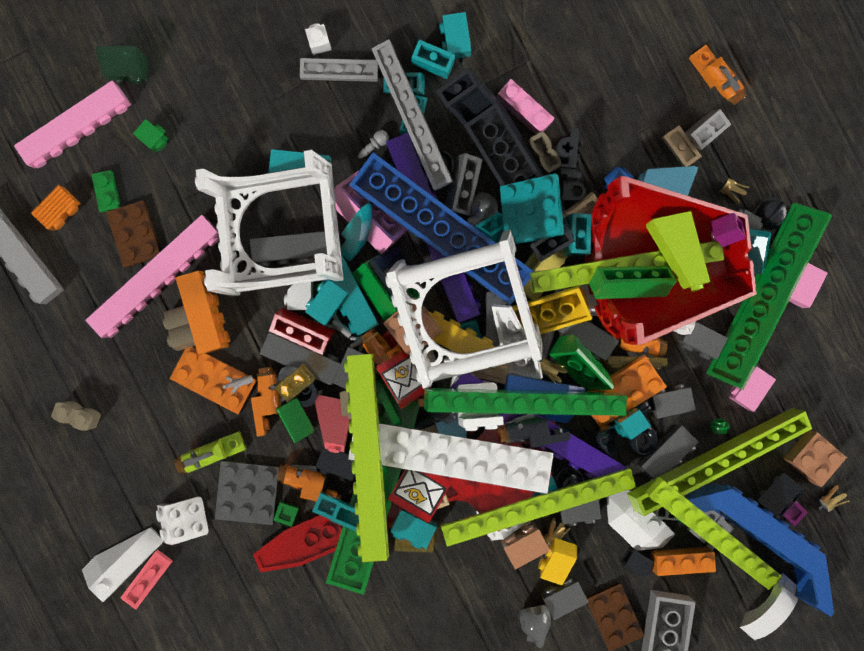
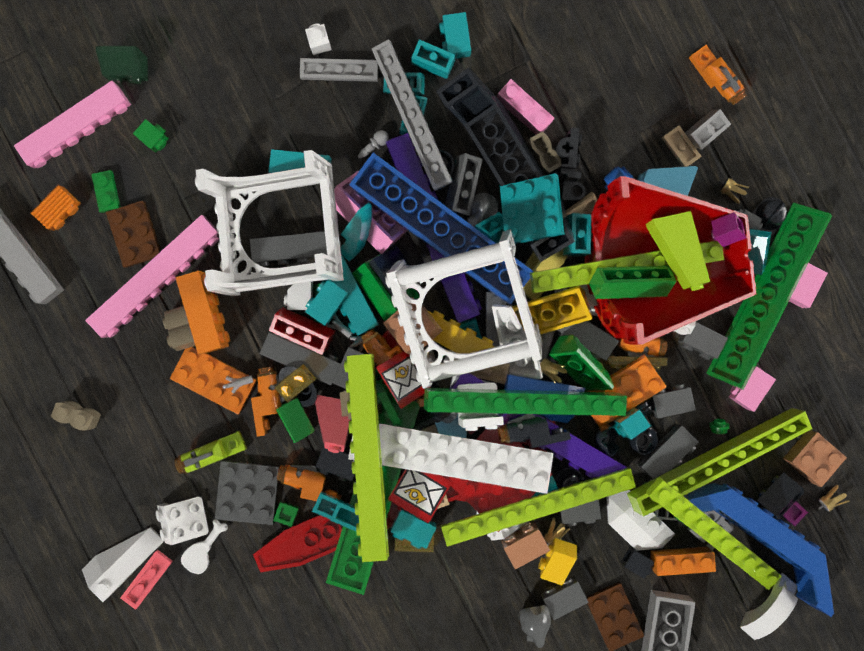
none -> white piece [181,520,228,574]

